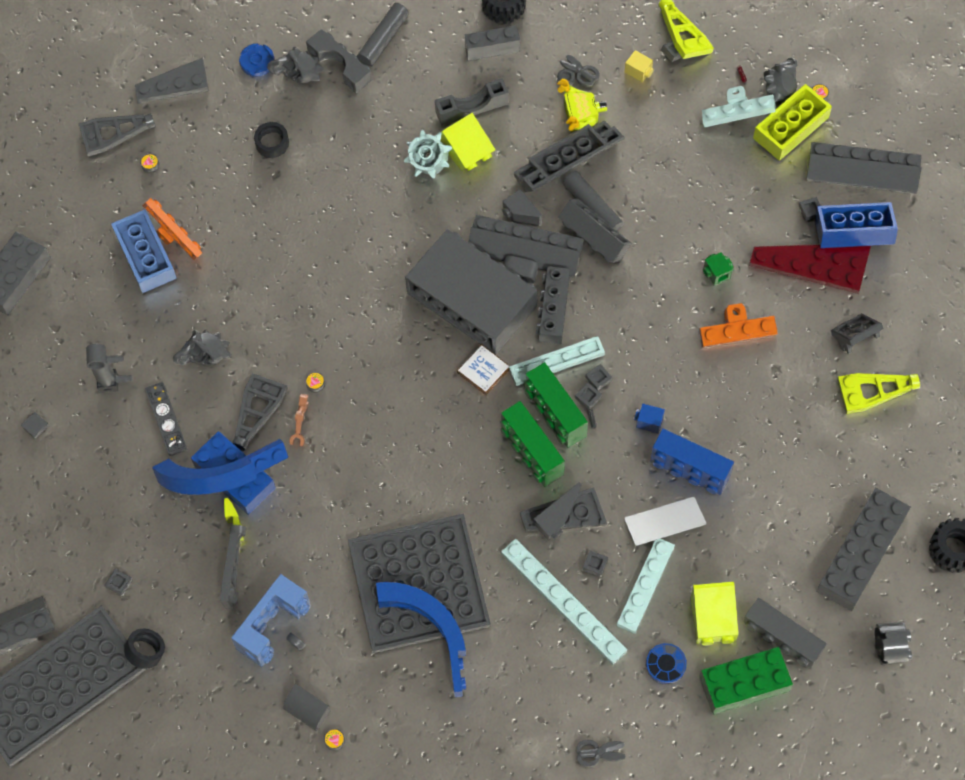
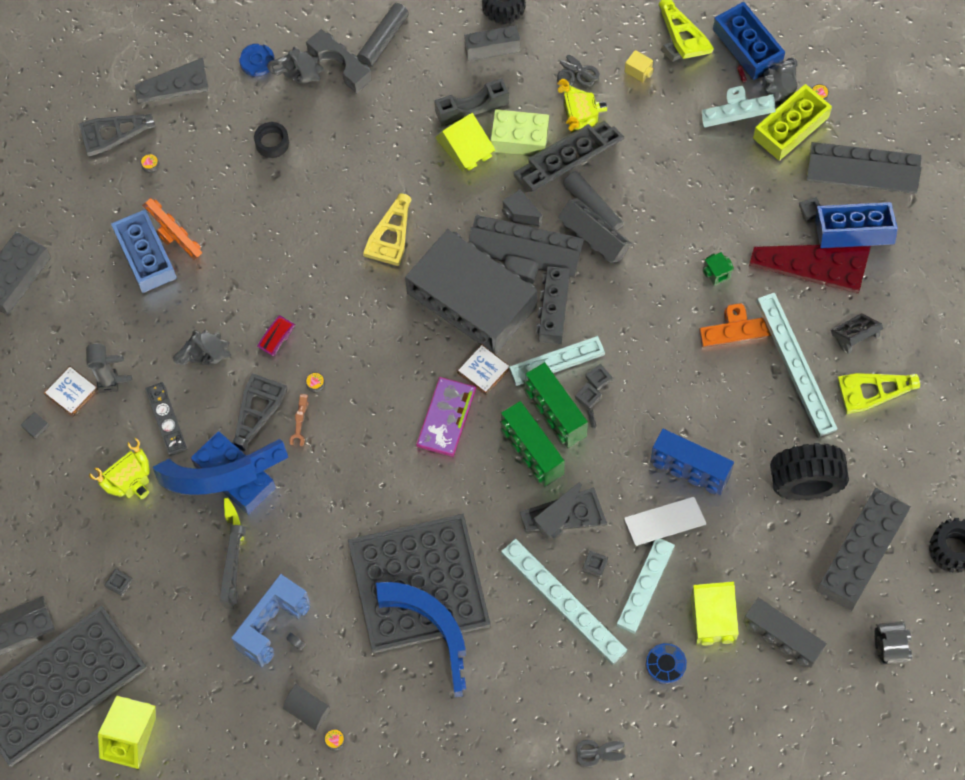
black tyre [124,628,165,669] -> none
light aqua brick [404,130,452,179] -> none
blue brick [634,403,665,434] -> none
green brick [699,647,793,715] -> none
none -> white tile [44,366,98,417]
none -> neon yellow torso [89,438,150,499]
none -> neon yellow slope [98,696,156,769]
none -> slope [257,315,296,356]
none -> light yellow plate [363,193,412,266]
none -> medium lavender tile [417,377,476,457]
none -> yellowish green brick [491,109,549,156]
none -> blue brick [713,1,785,80]
none -> light aqua plate [756,293,837,437]
none -> black tyre [770,443,849,500]

